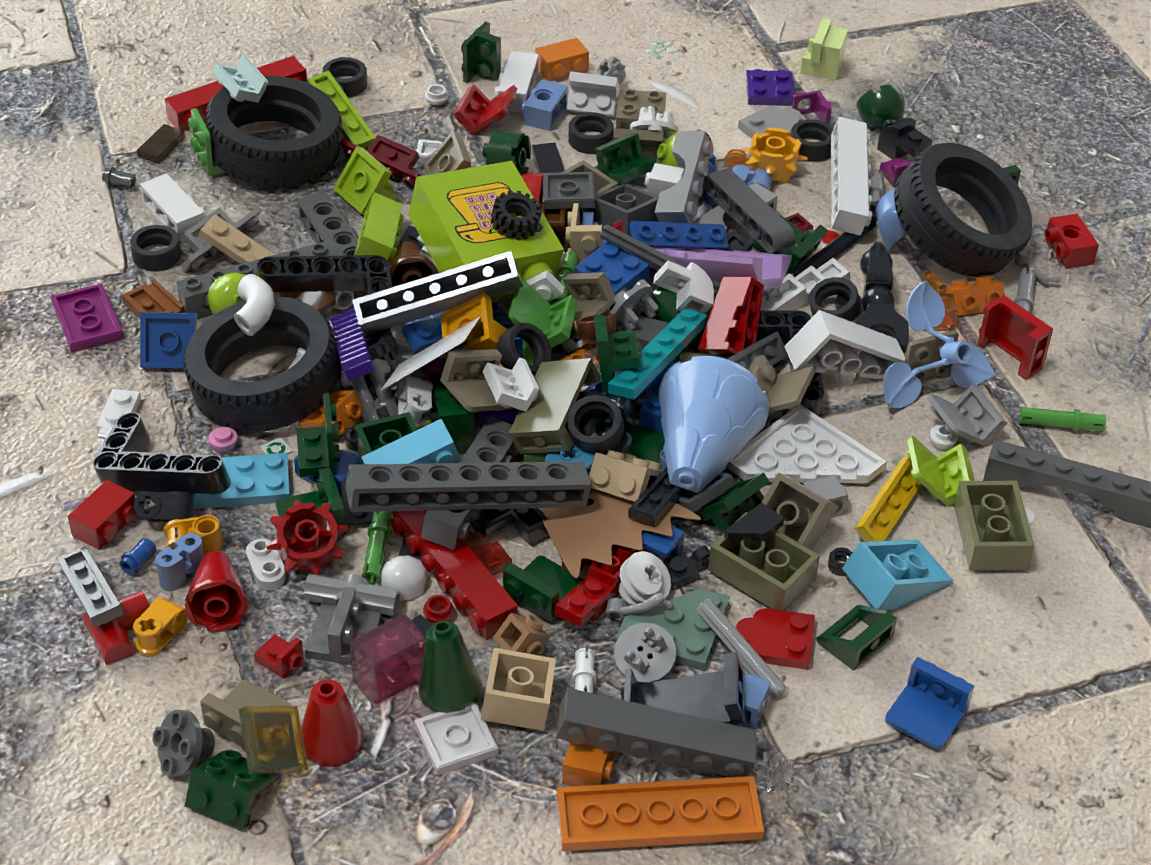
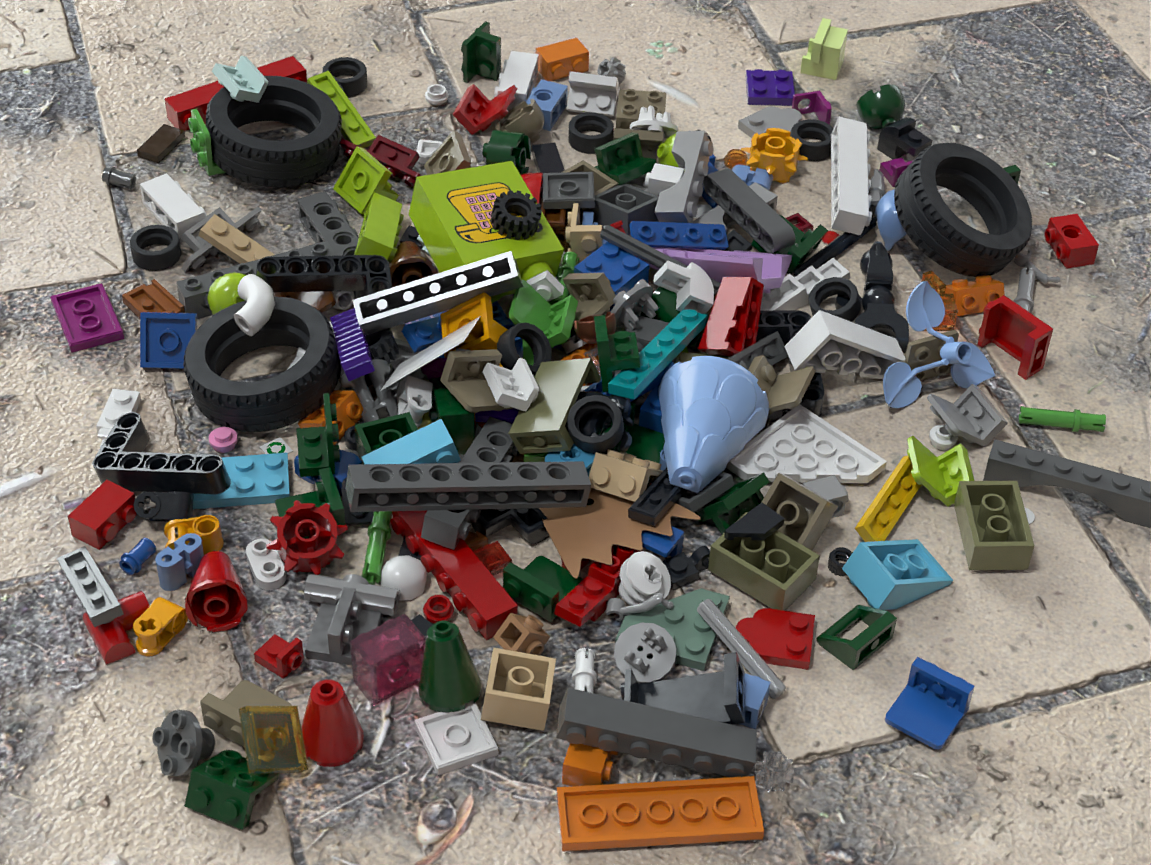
none -> dark tan cylinder [495,99,545,144]

